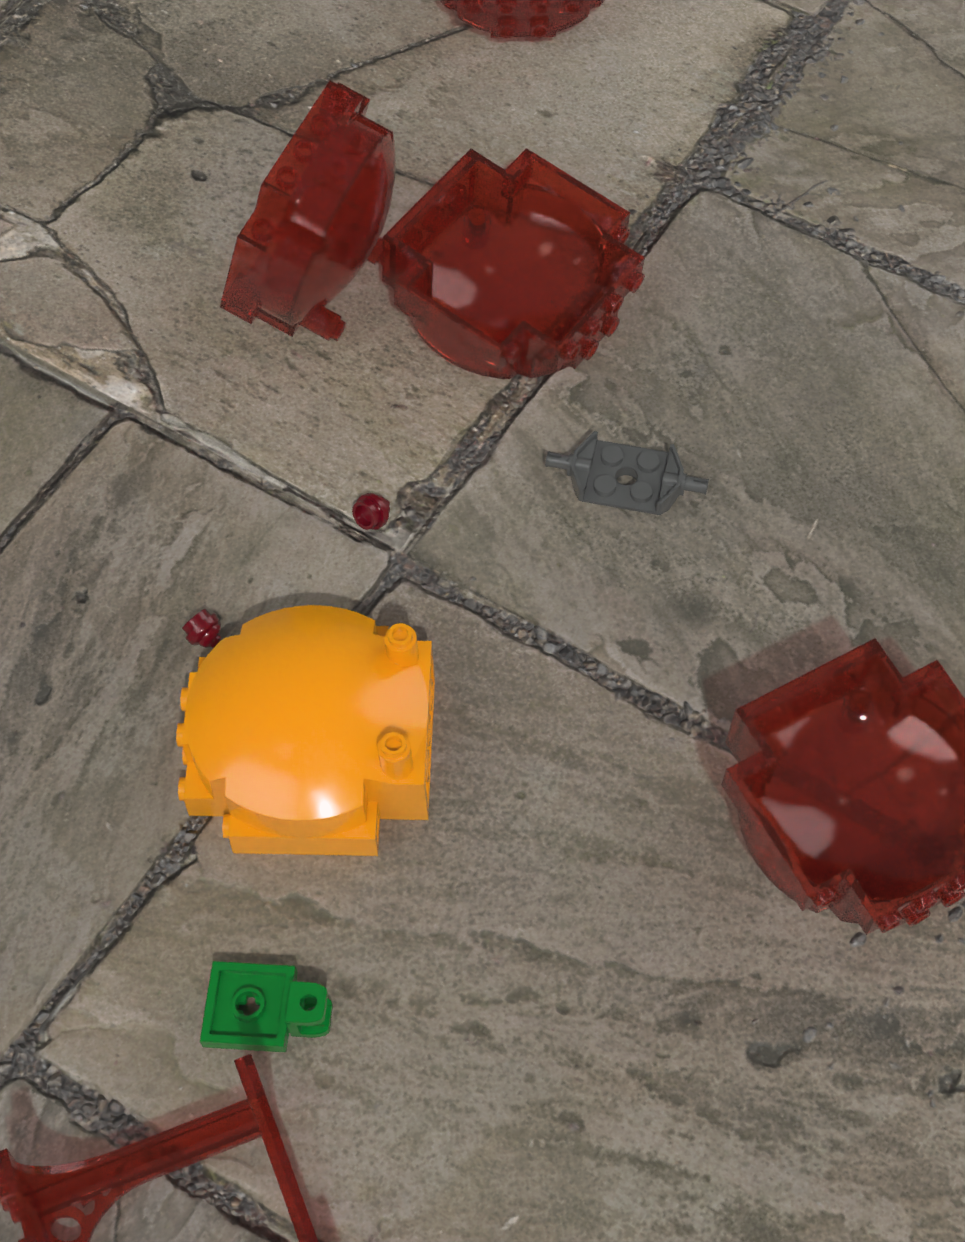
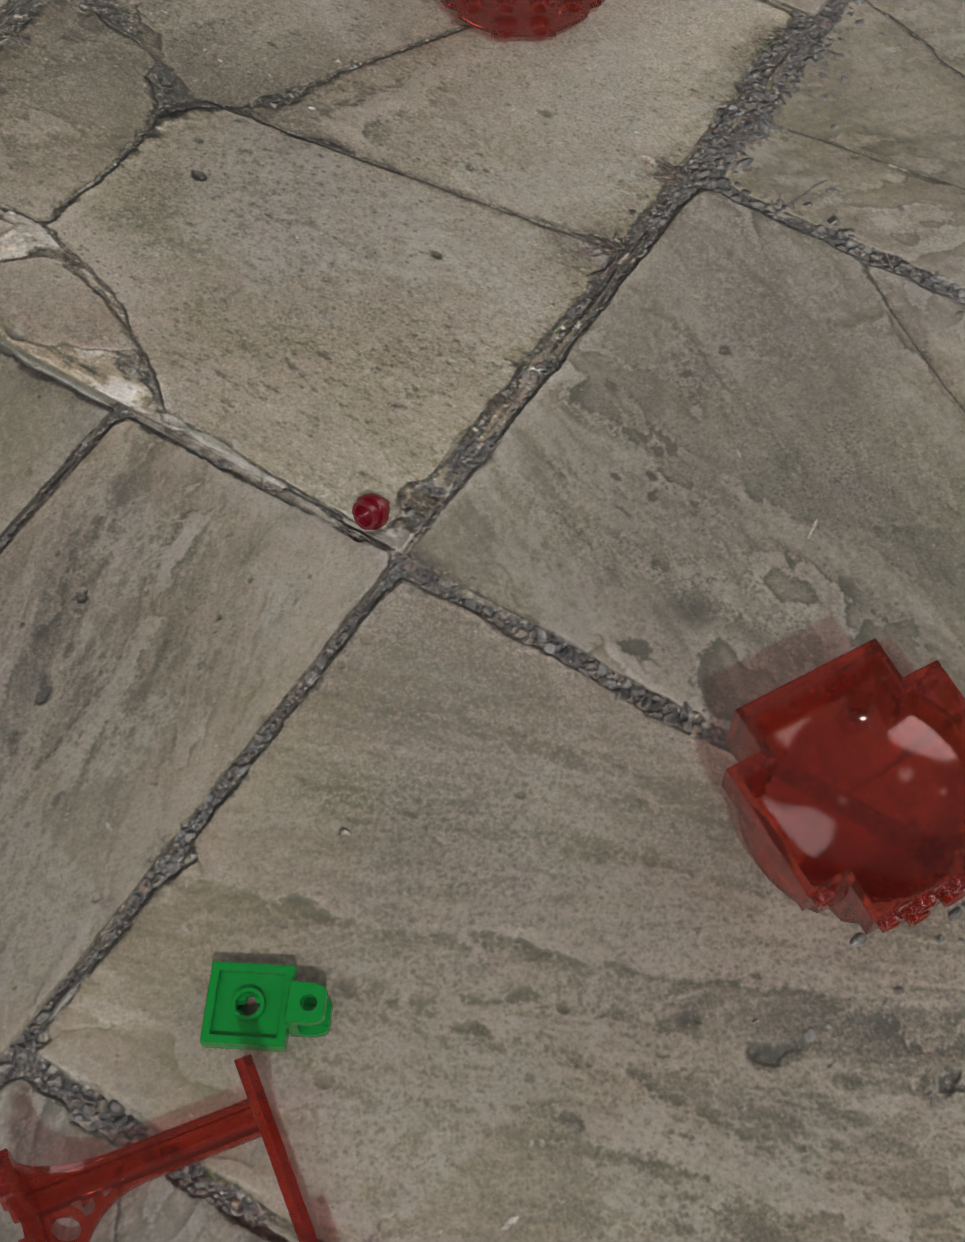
light orange windscreen [176,605,435,856] -> none
dark red plate [182,609,221,648] -> none
clear red windscreen [220,80,396,341] -> none
clear red windscreen [382,148,645,379] -> none
dark grey plate [545,431,709,515] -> none

